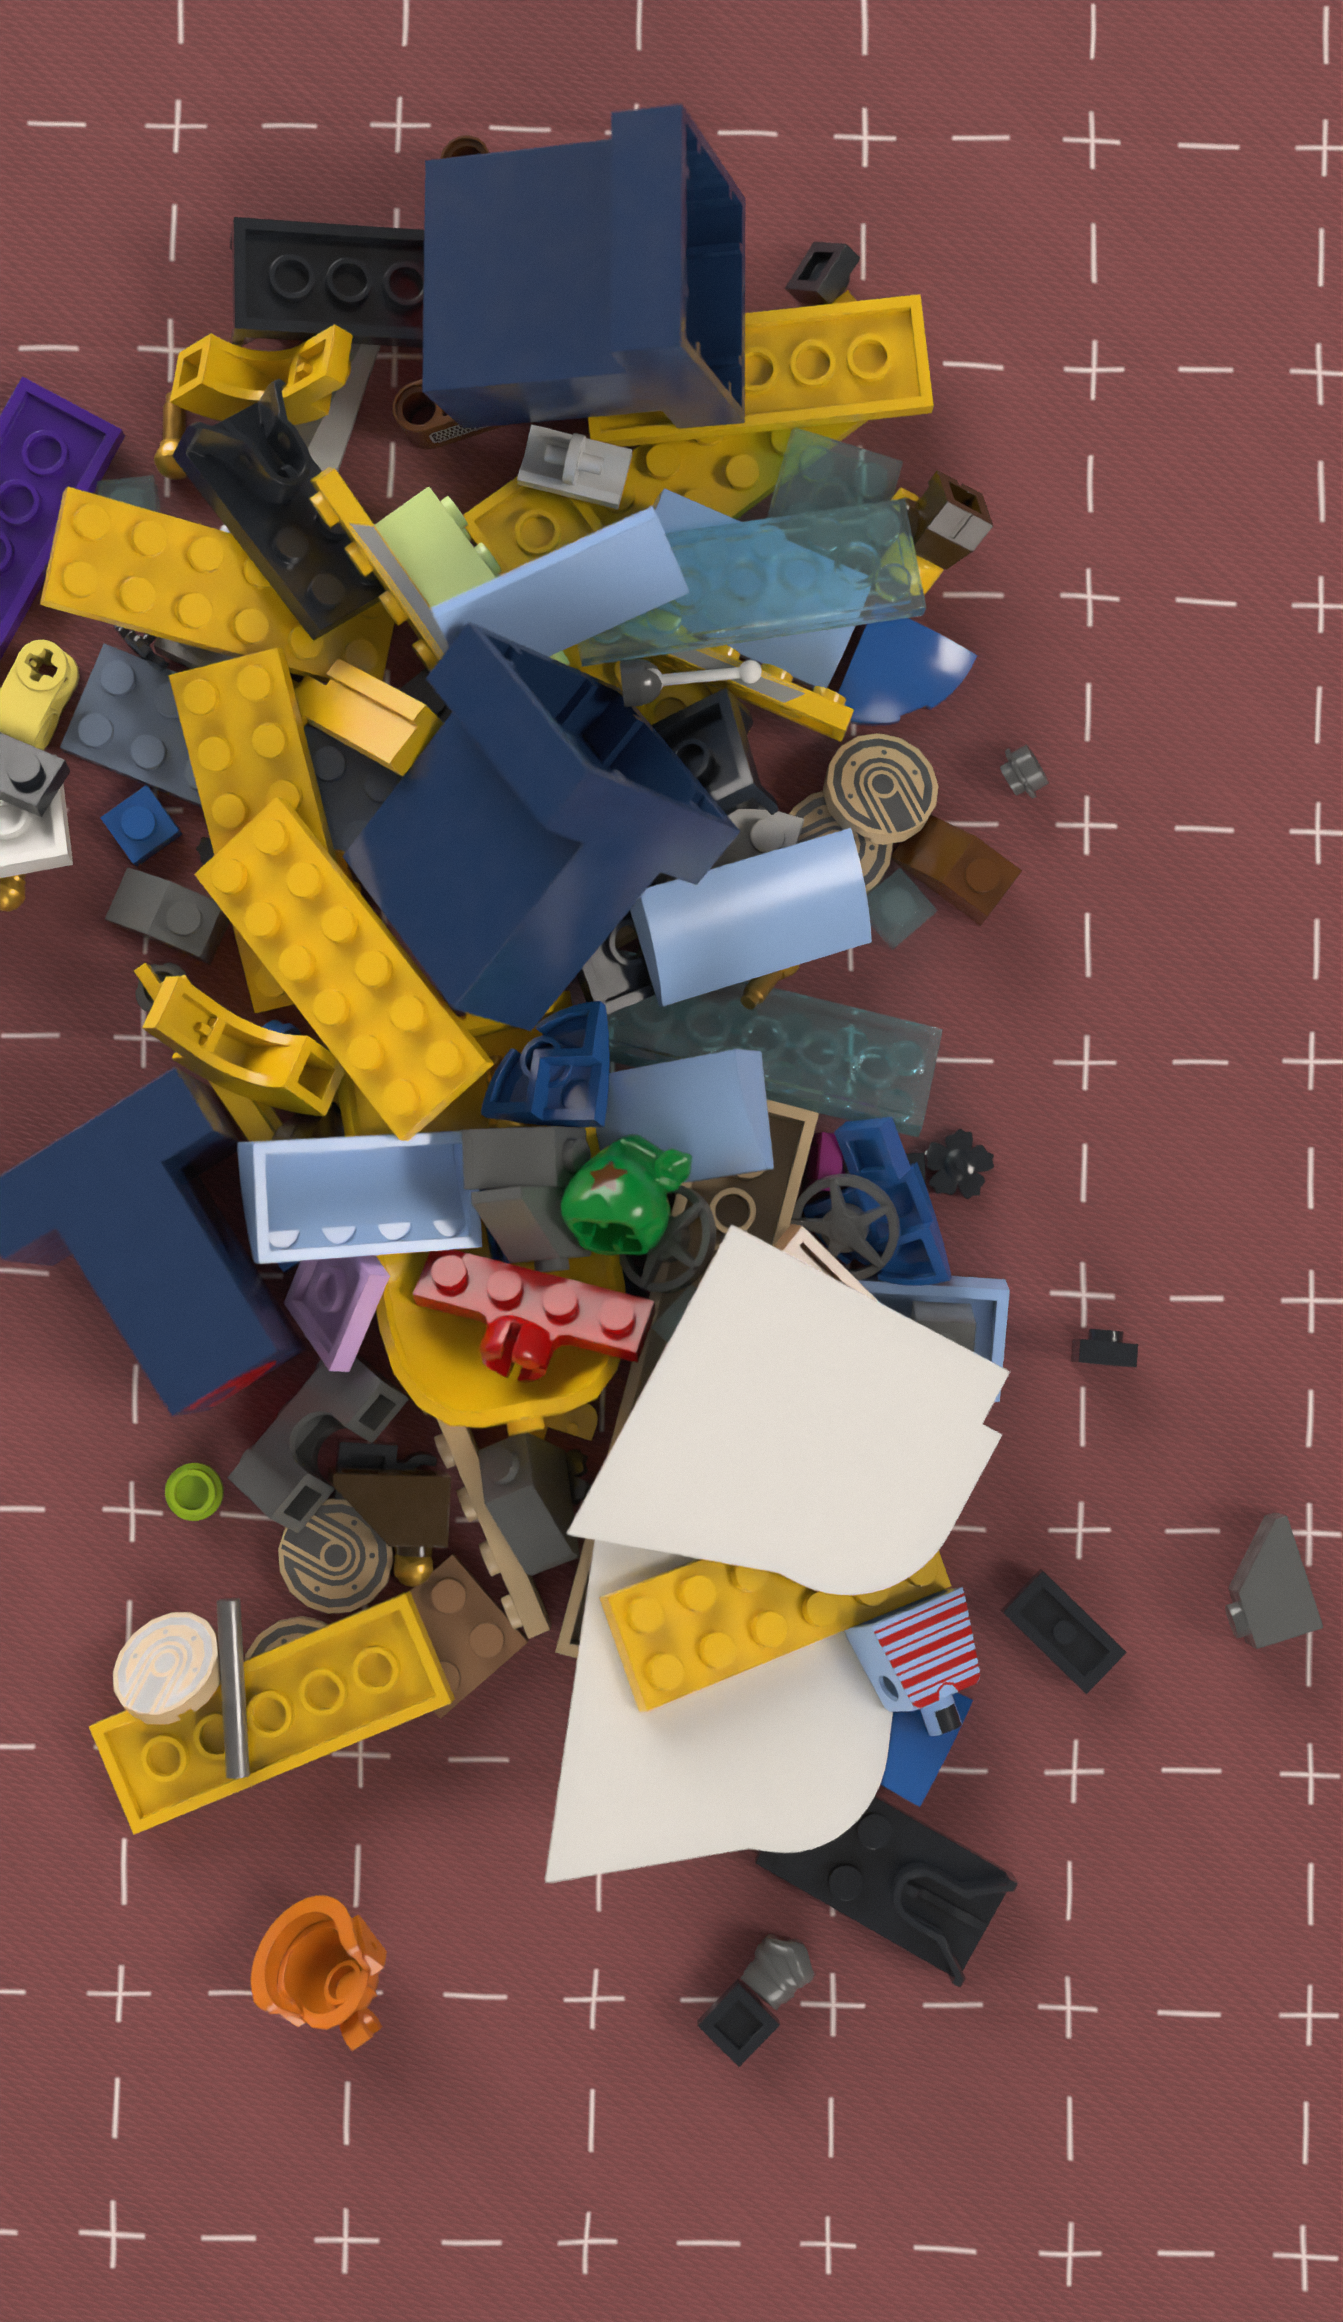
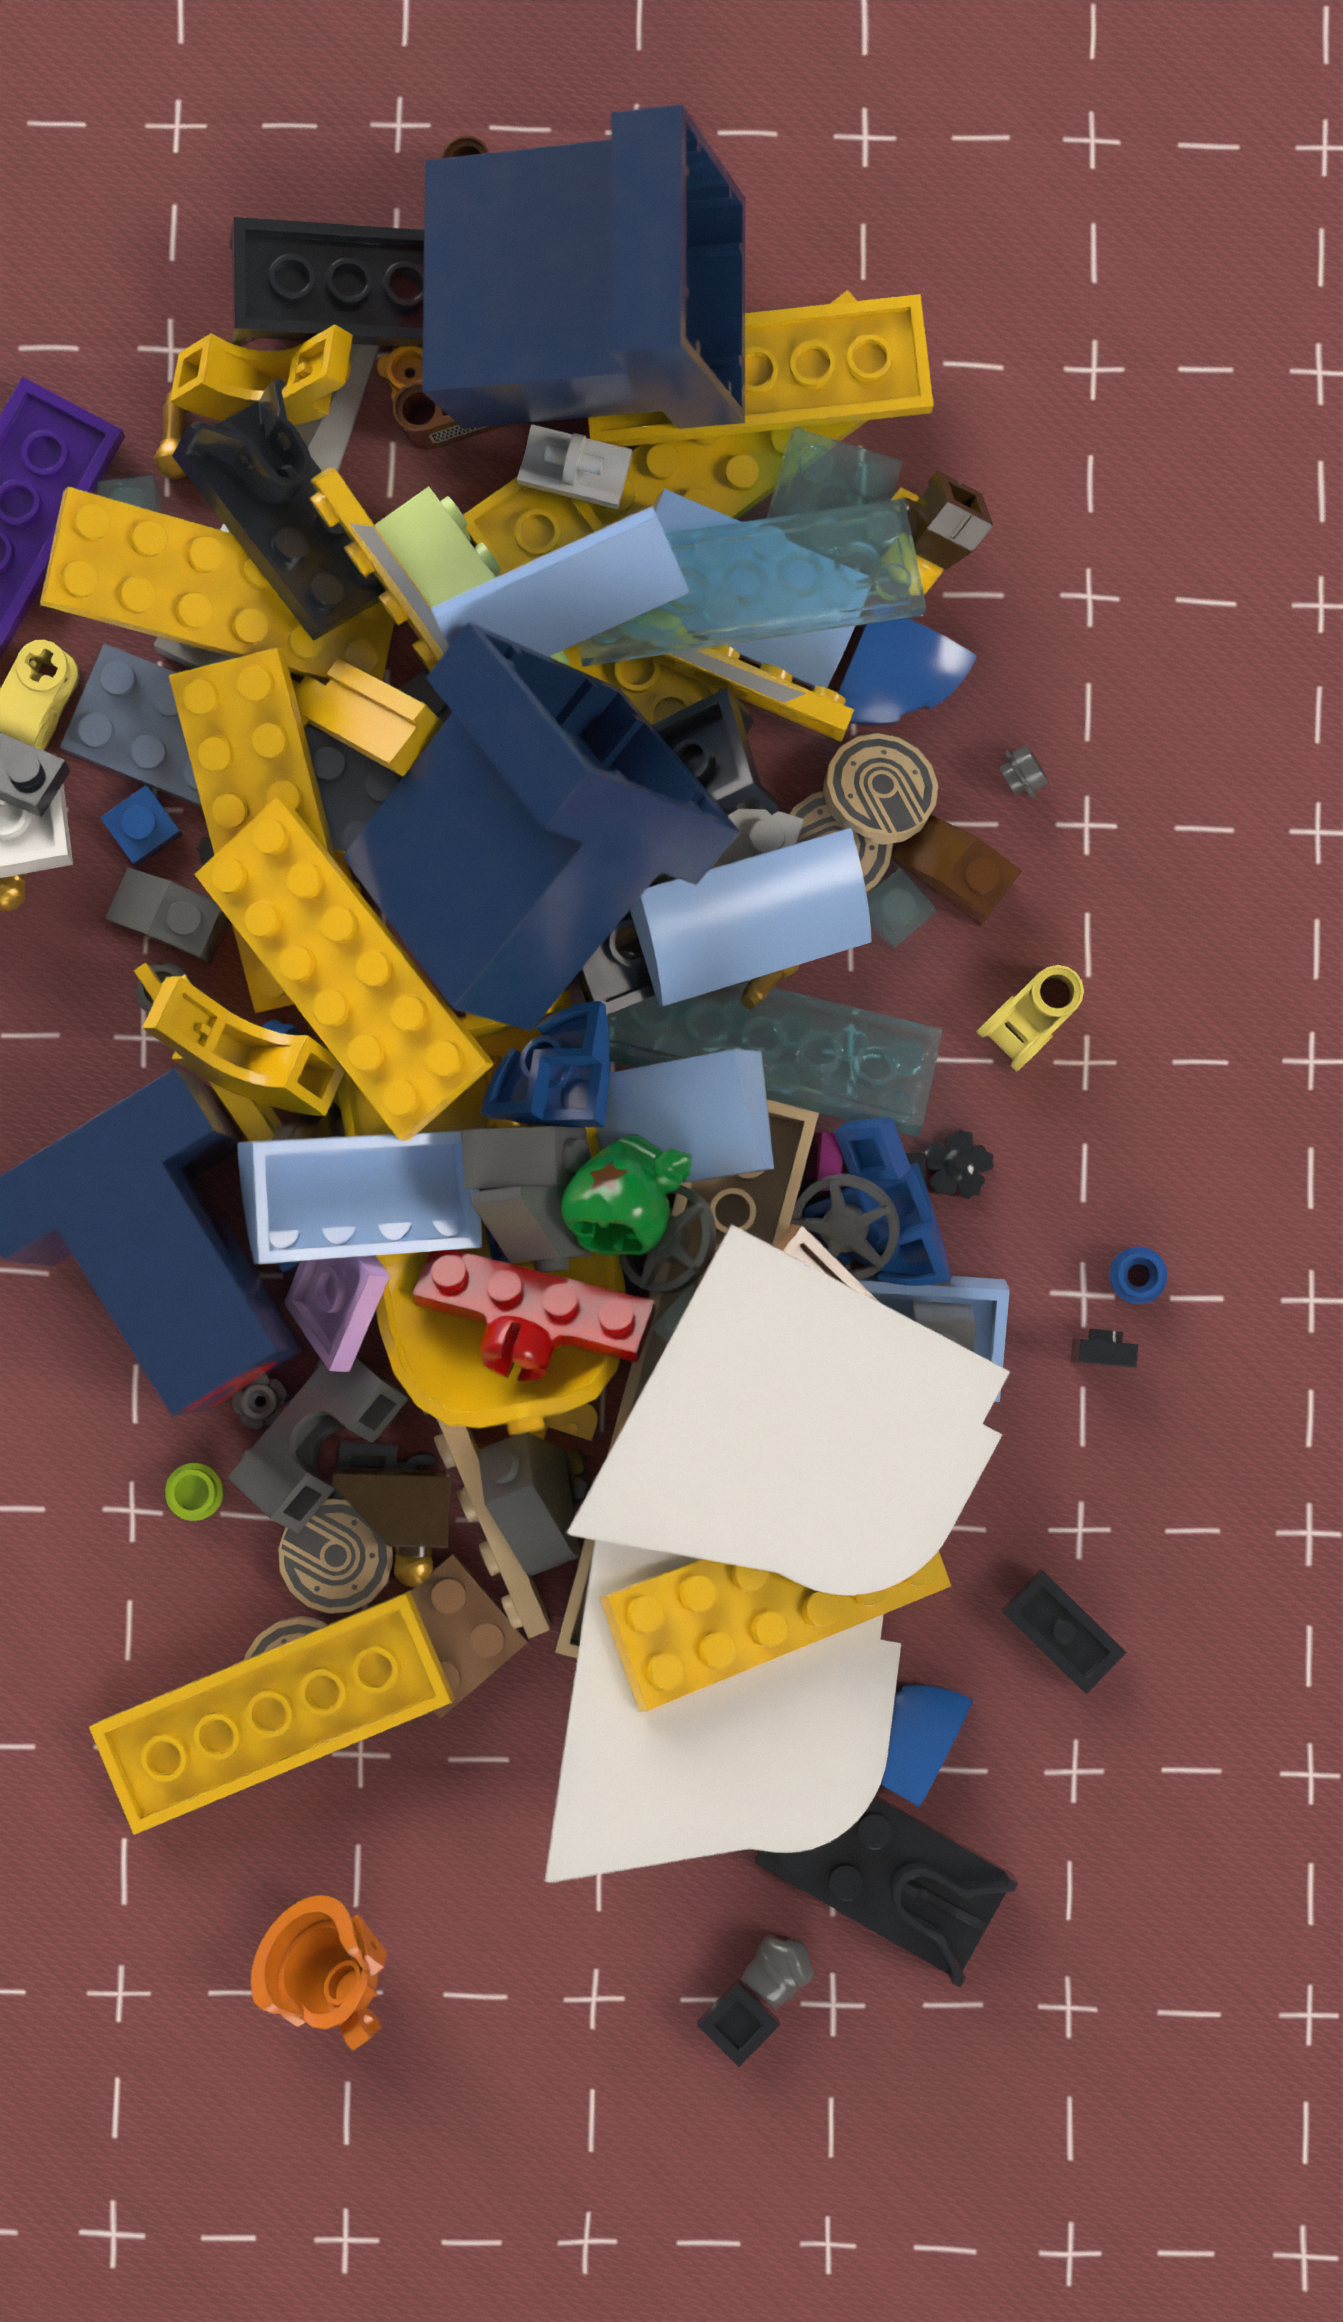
black plant [113,625,170,671] -> none
tile [113,1612,221,1724] -> none
flat silver bar [216,1598,250,1779] -> none
hinge [620,659,762,707] -> none
black plate [785,242,860,305] -> none
light blue torso [844,1587,980,1736] -> none
dark grey slope [1225,1512,1324,1649] -> none
none -> dark grey plate [232,1374,289,1430]
none -> light orange plate [377,346,423,402]
none -> light yellow piece [976,965,1084,1072]
none -> blue plate [1109,1247,1168,1304]

